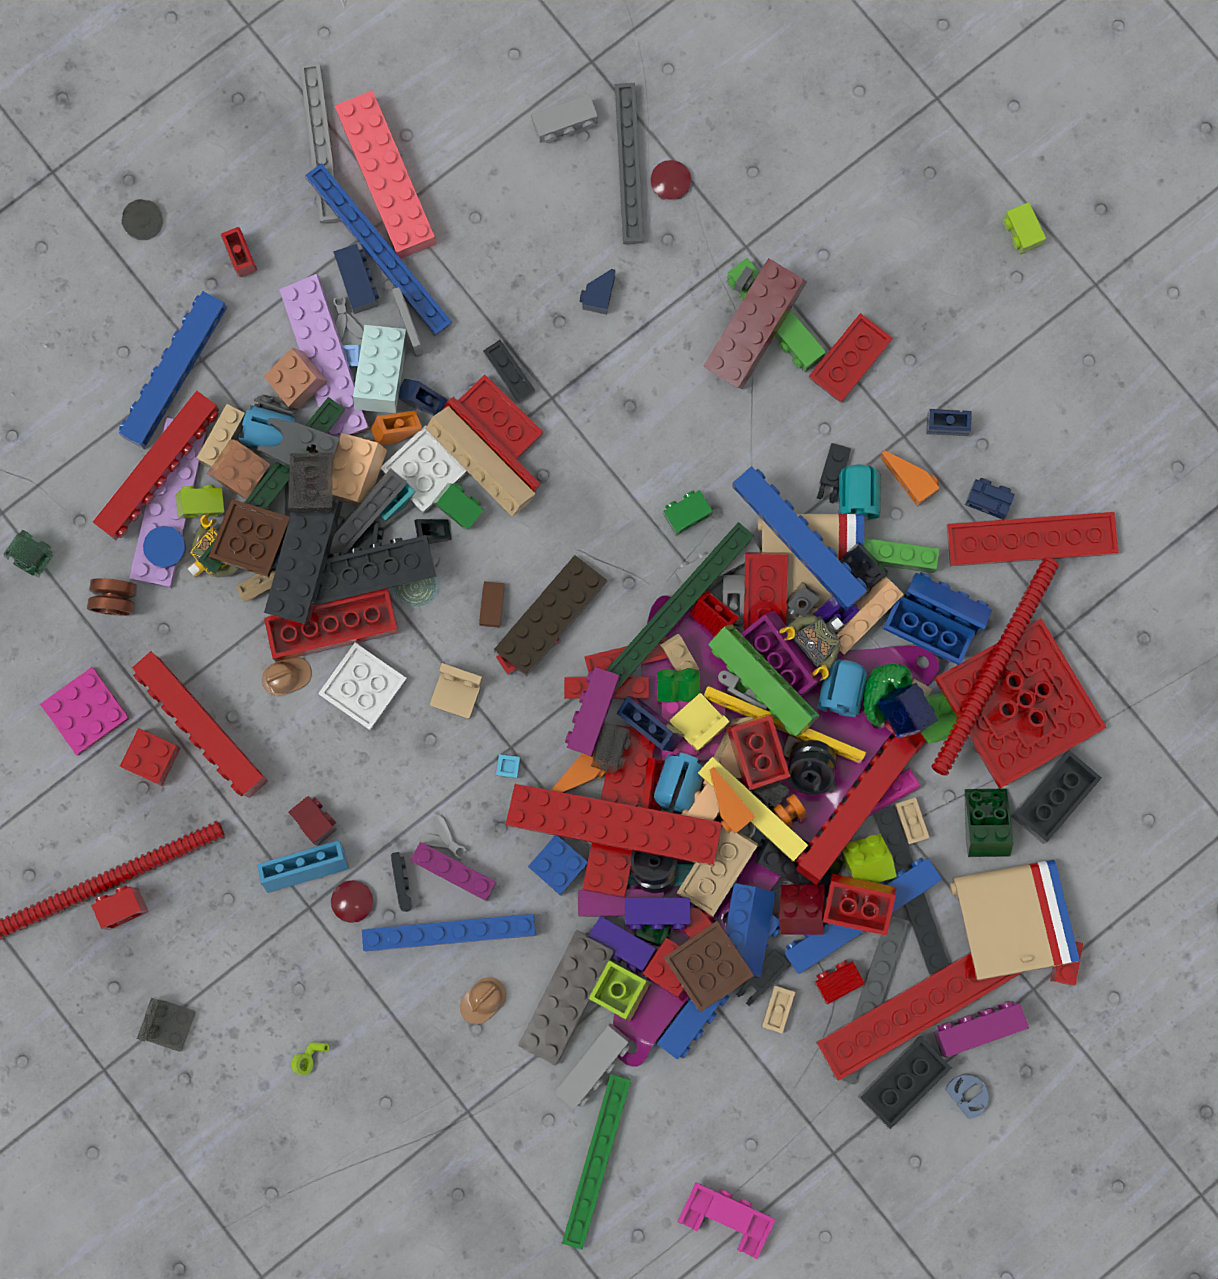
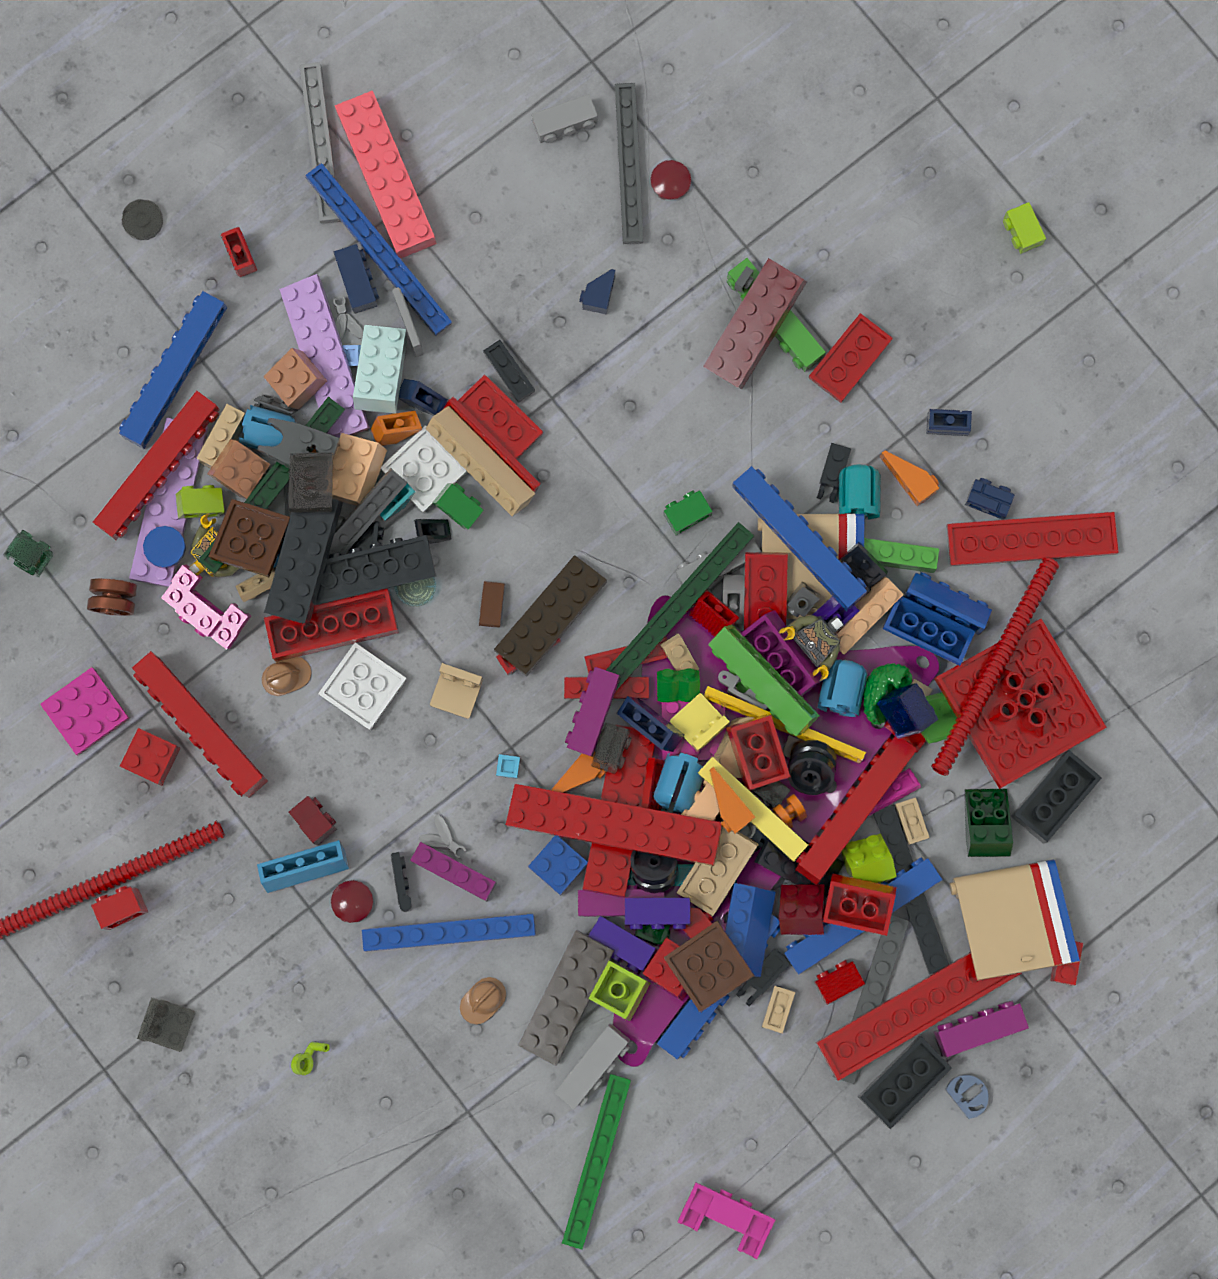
none -> bracket [161,564,251,649]

